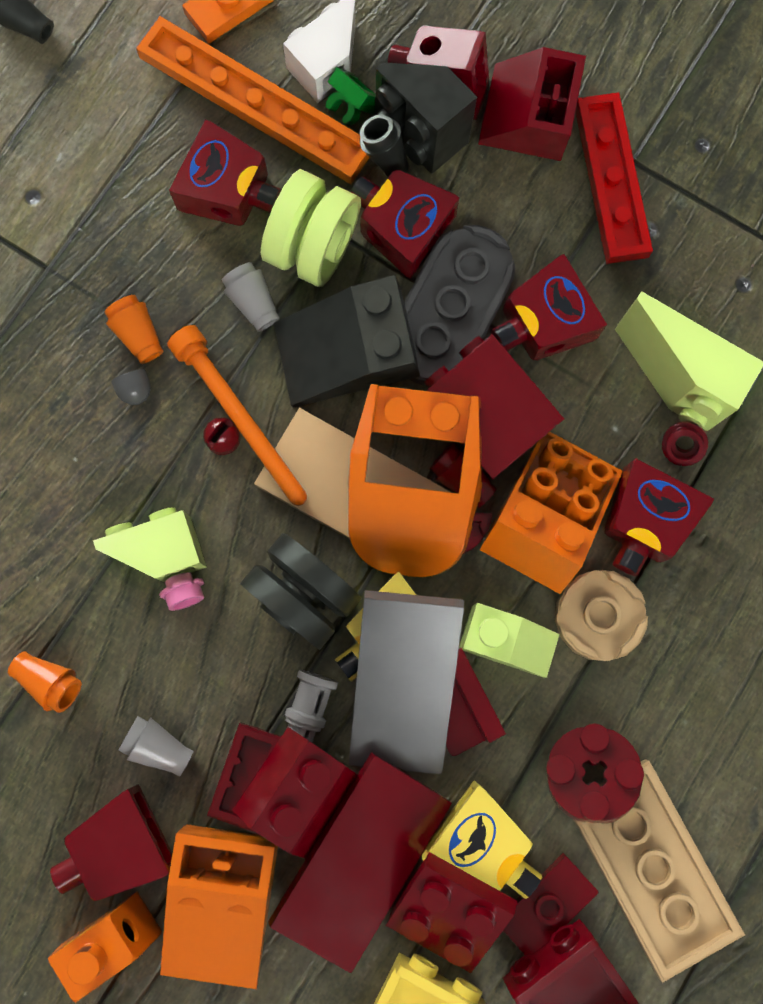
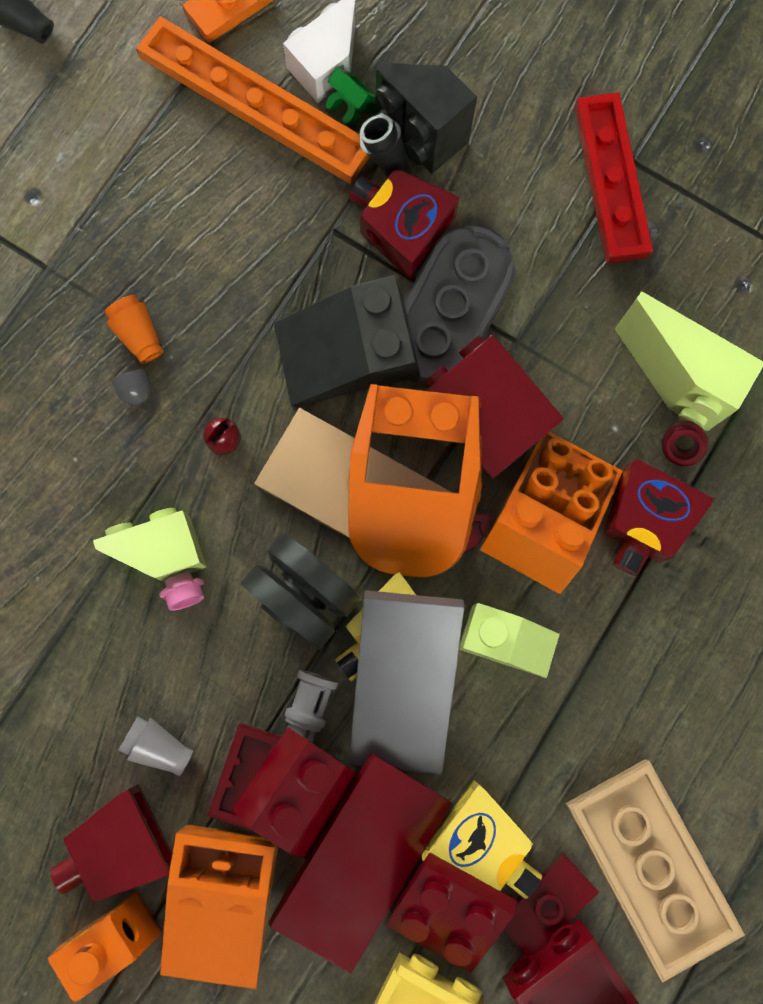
orange cone [8,651,82,713] -> none
orange piece [167,325,307,506] -> none
dark red torso [169,119,282,226] -> none
light grey cone [222,262,280,332] -> none
yellowish green wheel [260,169,361,287] -> none
torso [388,25,489,120] -> none
dark red cone [429,442,497,508] -> none
dark red panel [446,648,506,756] -> none
dark red slope [478,47,586,161] -> none
dark red torso [491,254,607,360] -> none
dark red plate [546,723,644,824] -> none
tan tile [555,570,648,661] -> none

